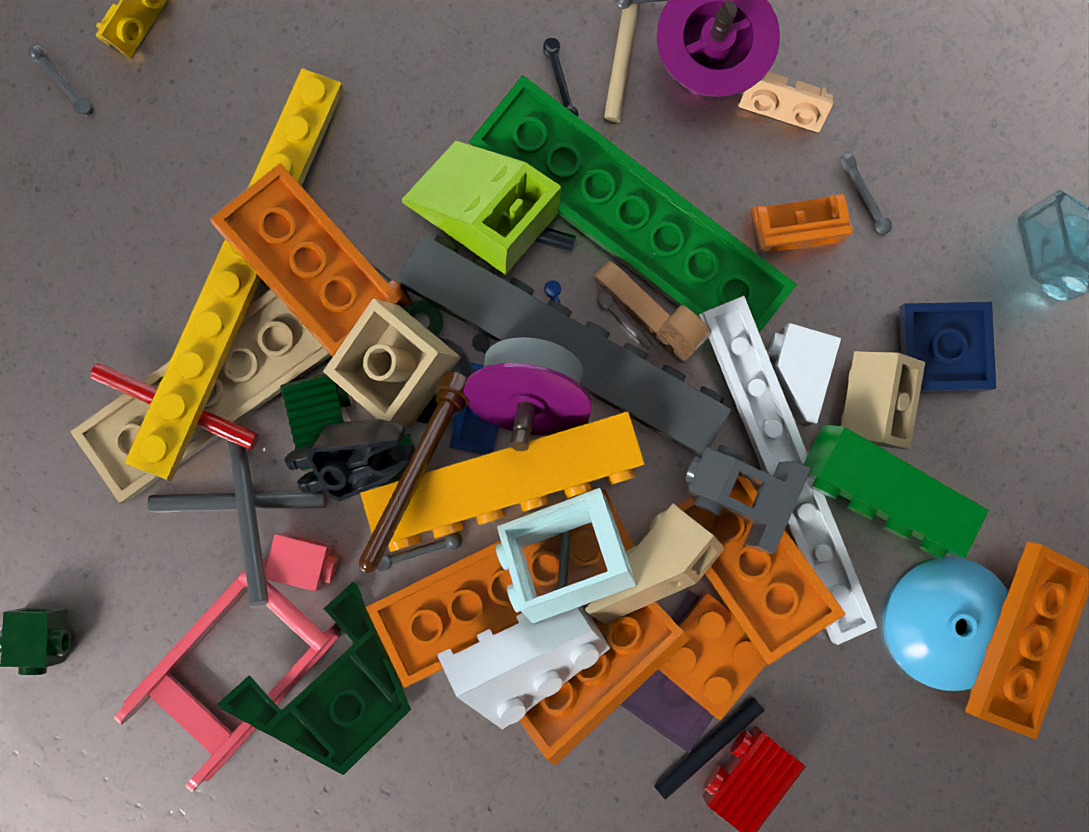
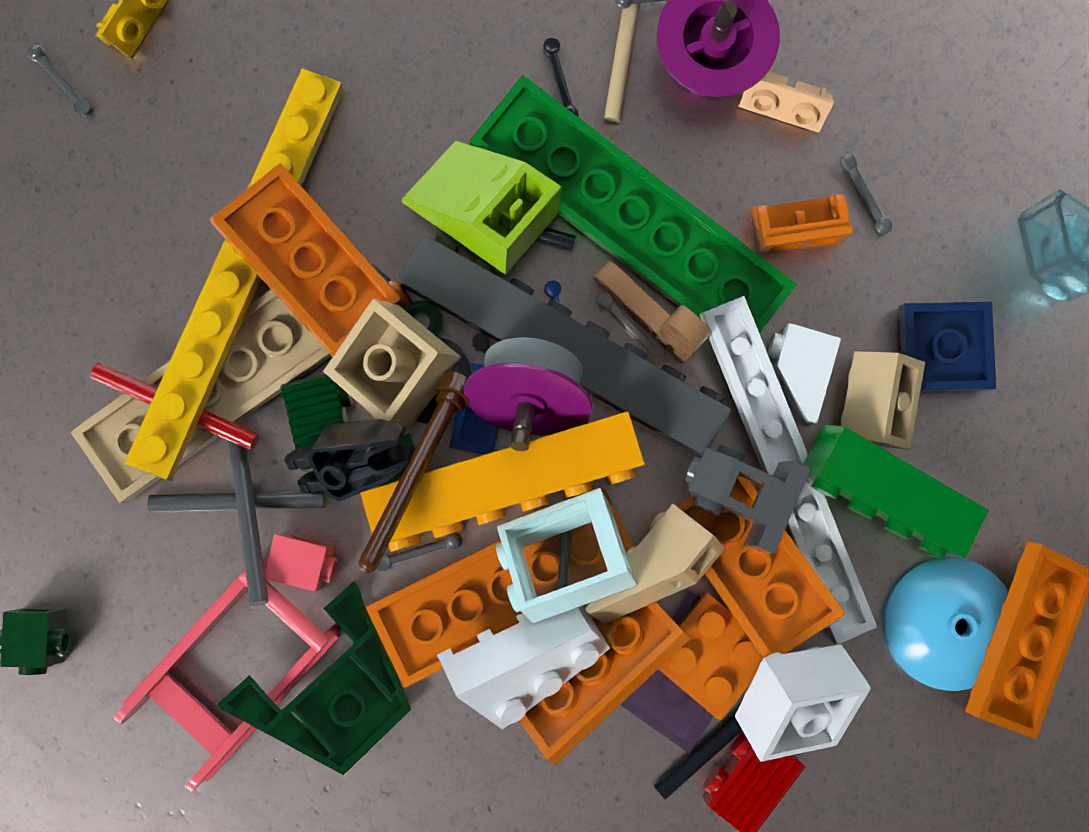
none -> white brick [735,644,871,762]

